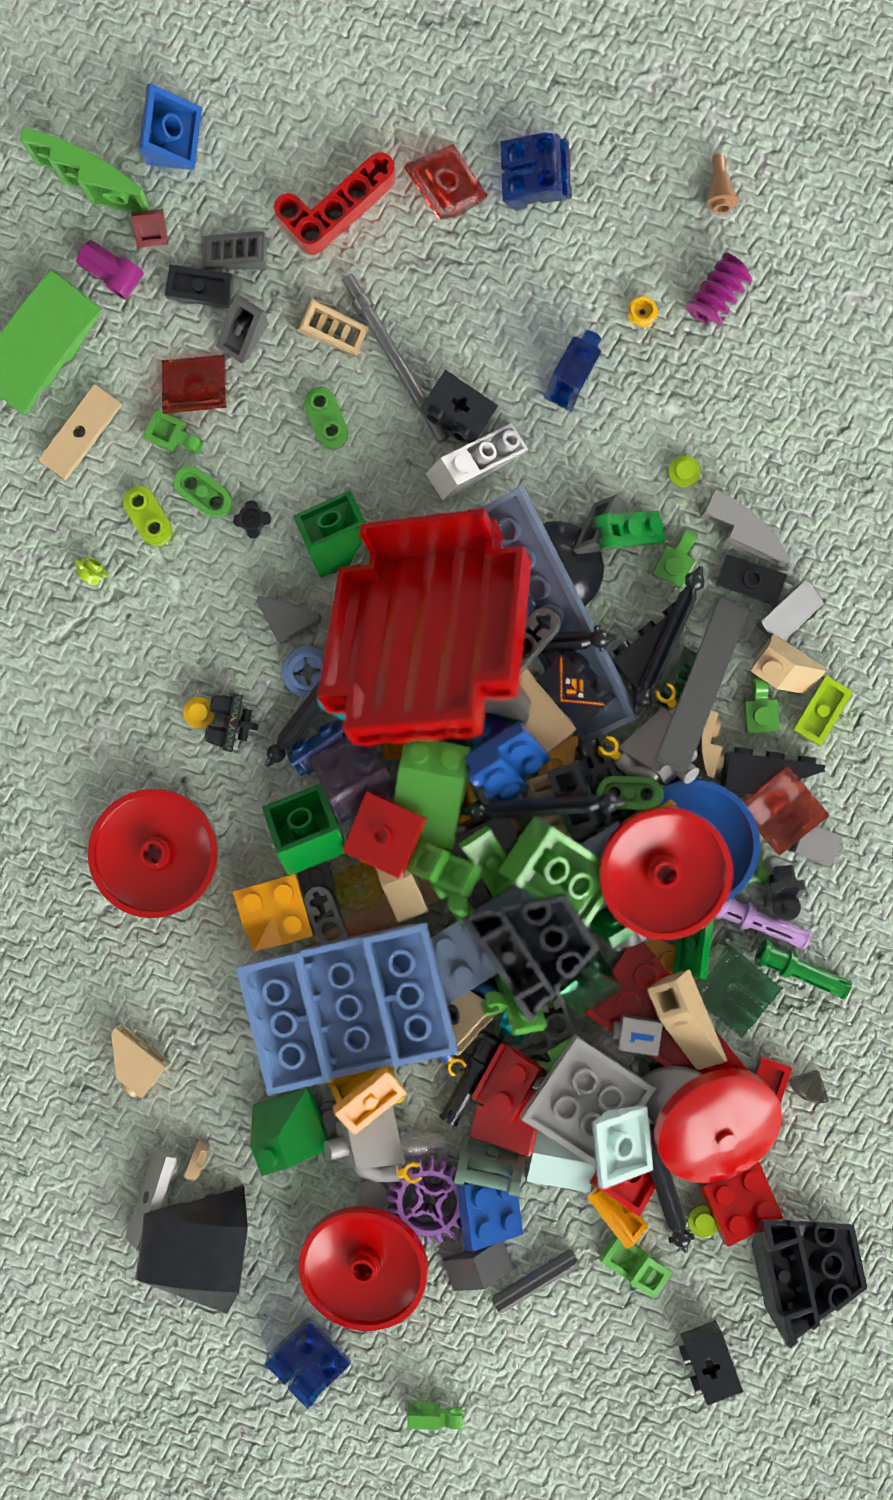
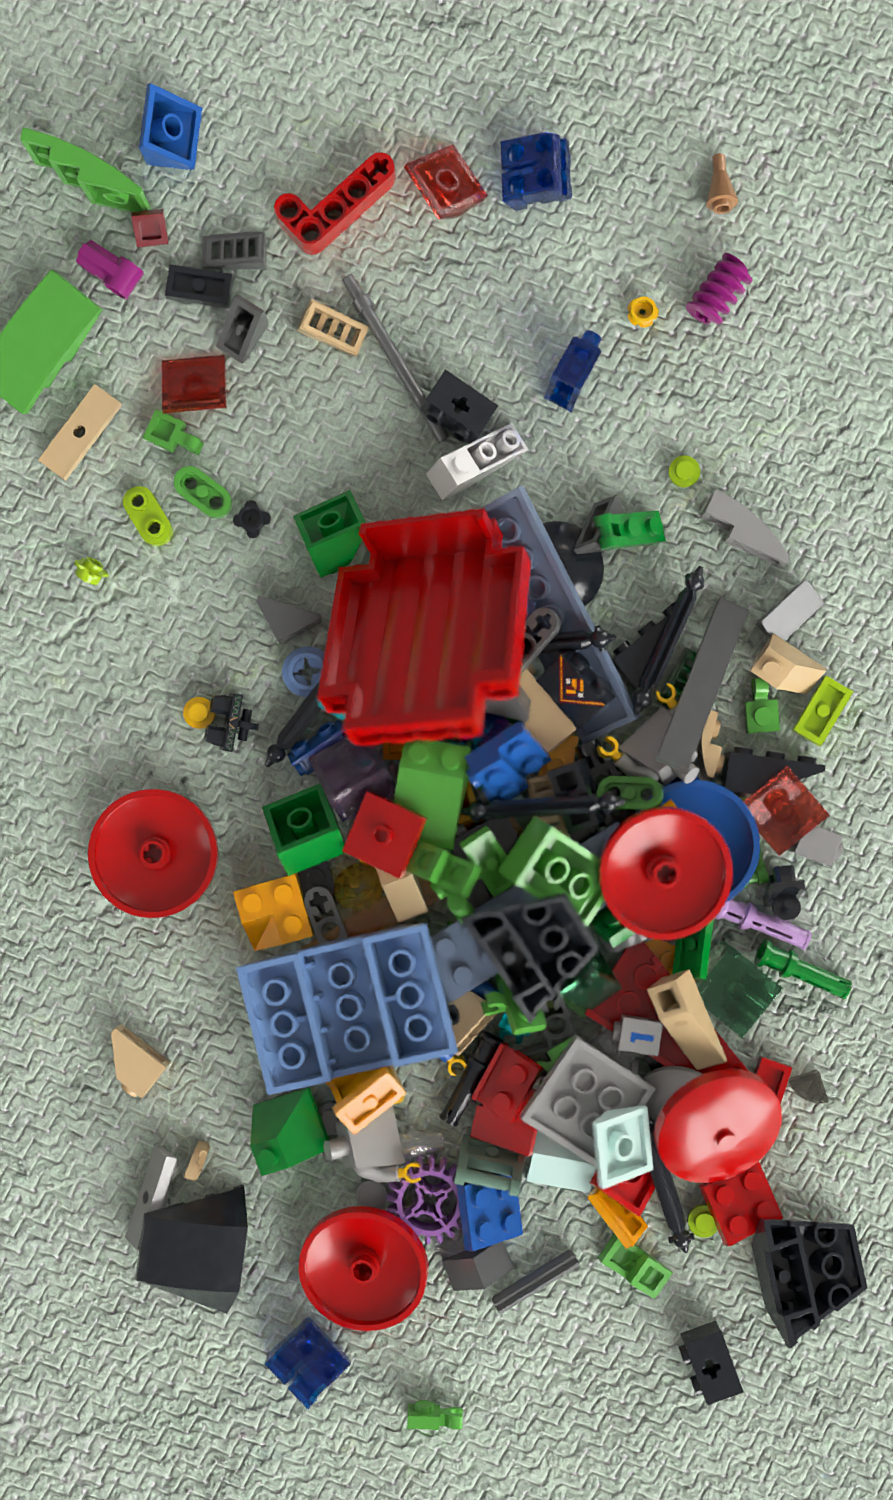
bright green plate [304,387,349,450] -> none
bright green plate [652,529,698,589] -> none
black plate [715,554,787,606] -> none

